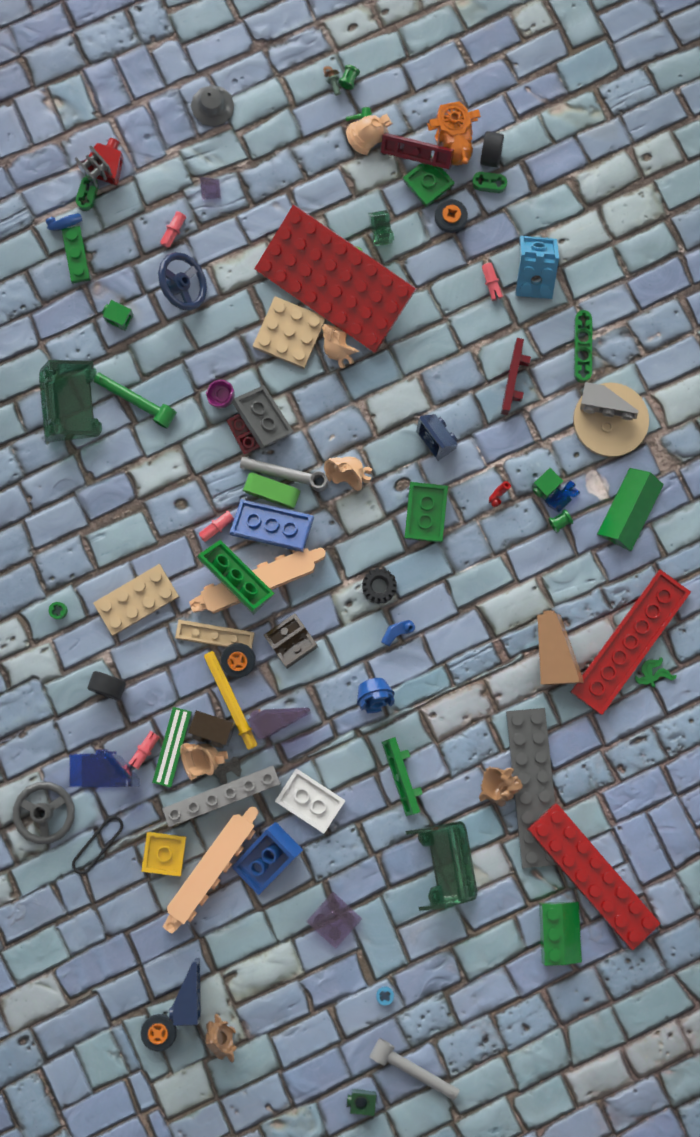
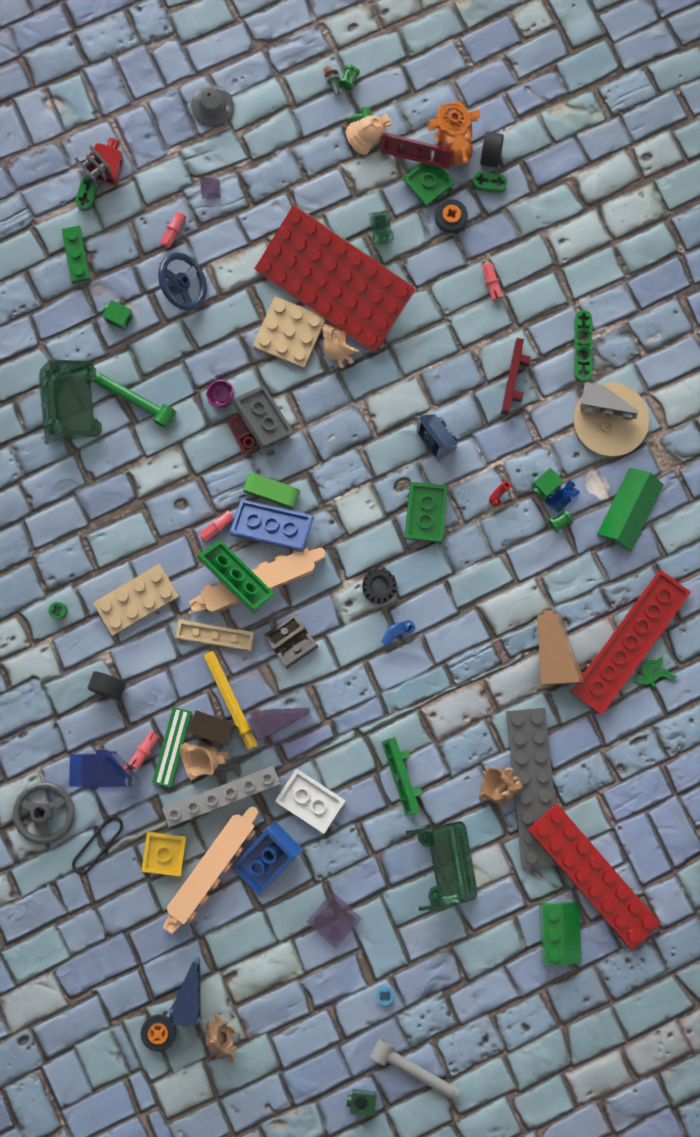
blue arm [46,213,82,231] -> none
black wheel [221,643,255,678] -> none
light grey piece [240,456,328,492] -> none
light nougat helmet [324,457,372,491] -> none
blue cone [357,678,395,713] -> none
dark azure bracket [515,236,559,299] -> none

